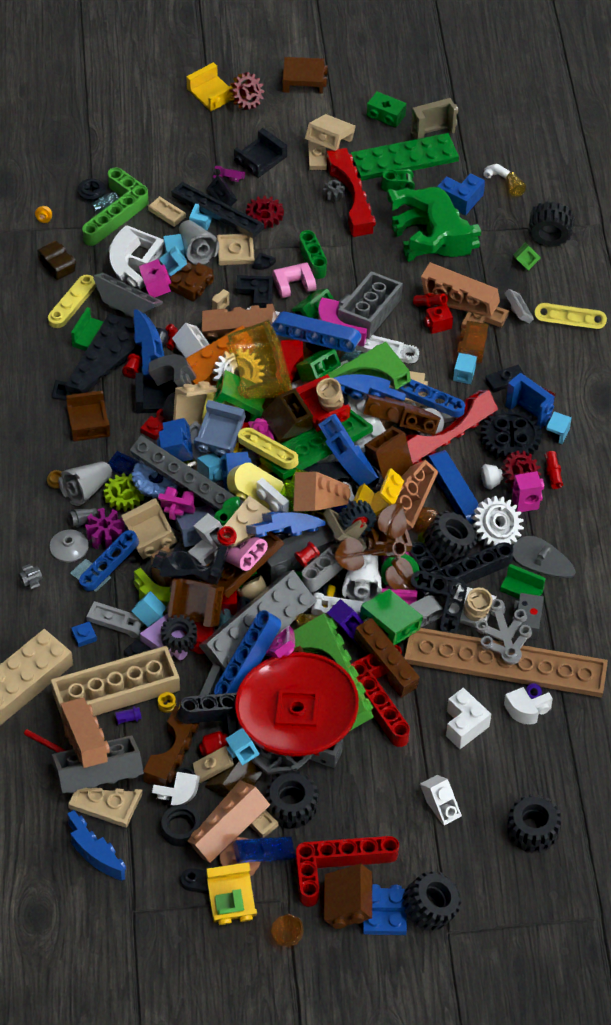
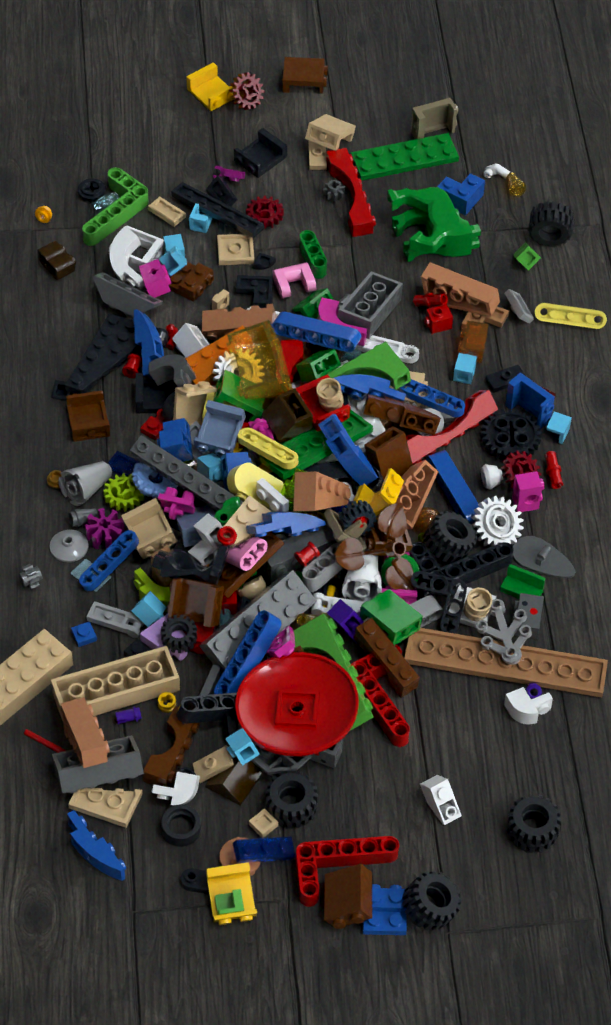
light yellow plate [48,275,96,328] -> none
green panel [71,307,103,351] -> none
light grey cone [179,220,219,265] -> none
nougat wedge [188,780,270,863] -> none
red head [199,731,229,756] -> none
clear orange hair [271,914,304,947] -> none
green brick [367,91,407,128] -> none
green piece [381,169,415,192] -> none
white brick [446,688,491,749] -> none

